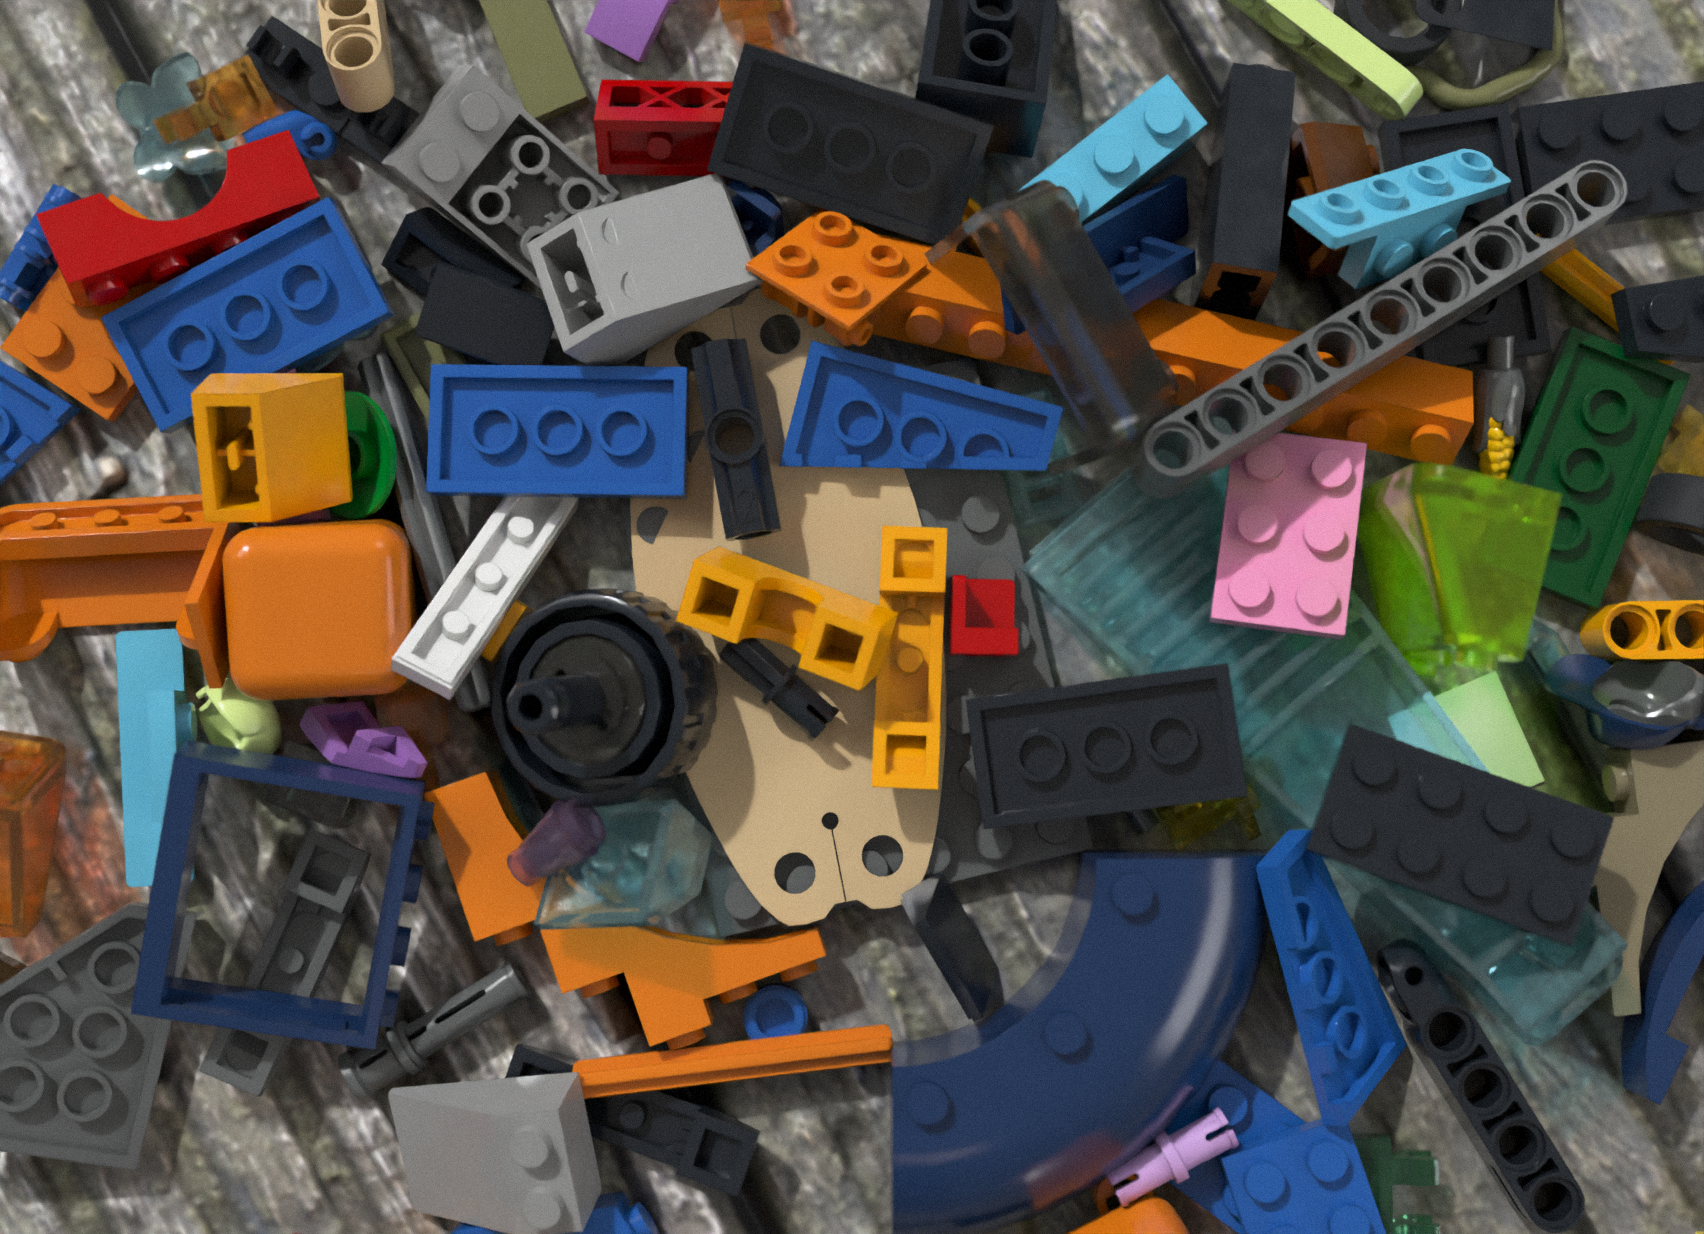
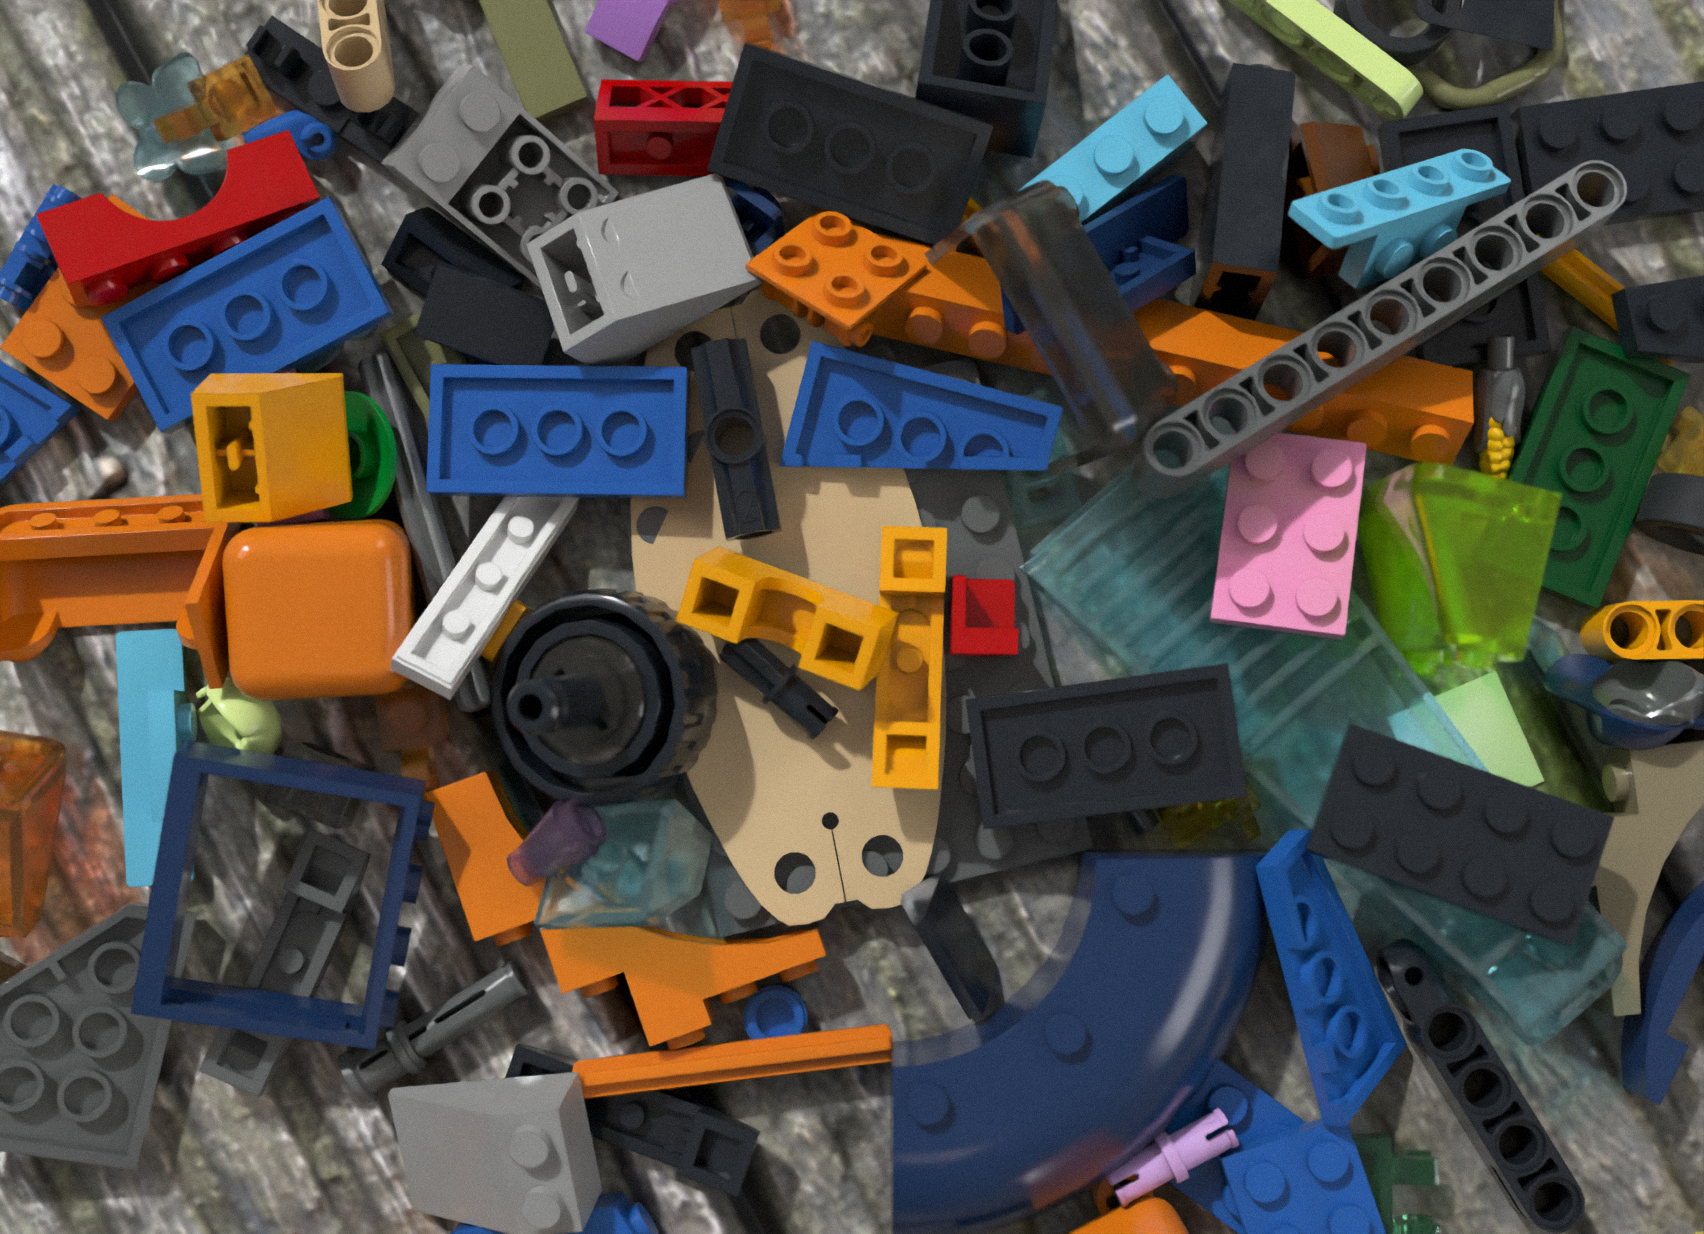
medium lavender slope [299,701,428,778] -> none

